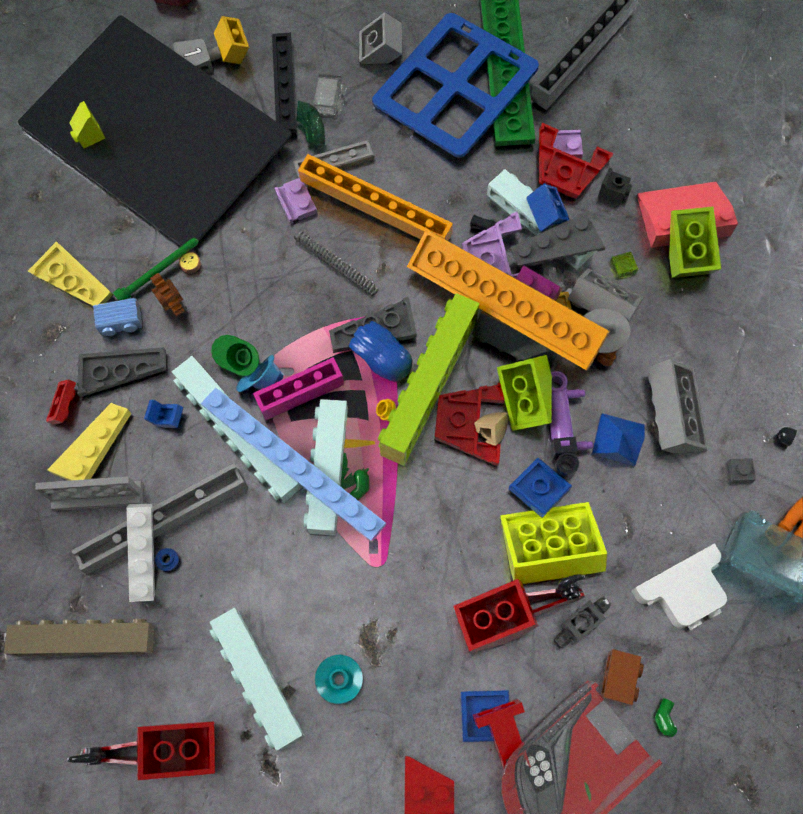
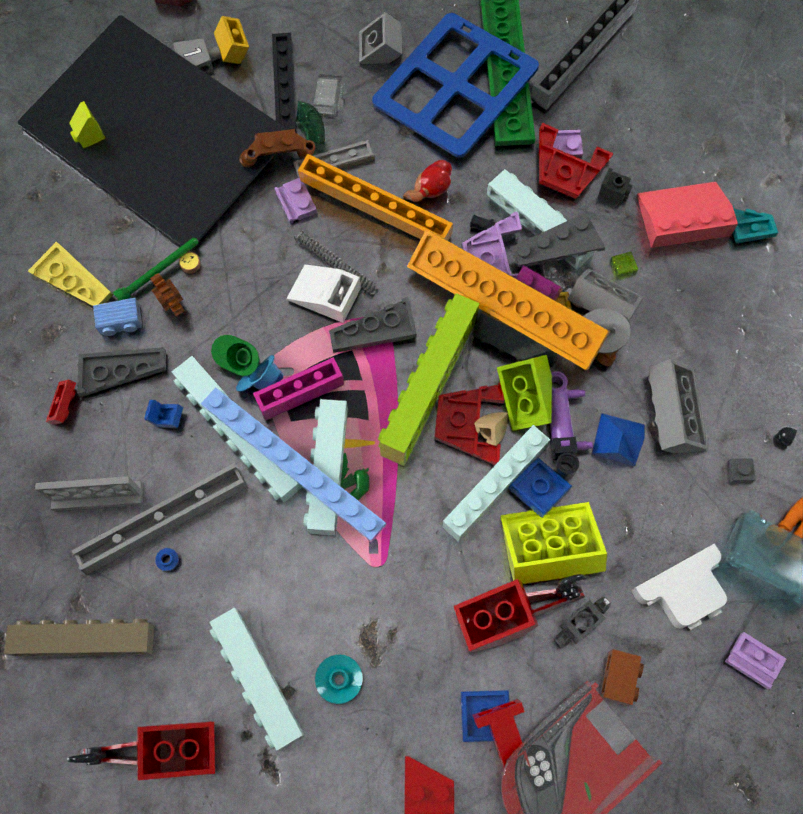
light yellow wing [48,403,131,481] -> none
white brick [127,504,155,602] -> none
blue hair [349,321,413,382] -> none
yellow plate [376,399,396,421] -> none
blue panel [526,183,570,232] -> none
green arm [655,698,677,737] -> none
lime slope [669,207,721,278] -> none
none -> dark orange plate [239,129,315,167]
none -> white slope [287,265,361,323]
none -> red hair [403,160,452,202]
none -> light aqua brick [442,425,550,542]
none -> lavender plate [725,632,786,689]
none -> teal wing [732,205,778,243]

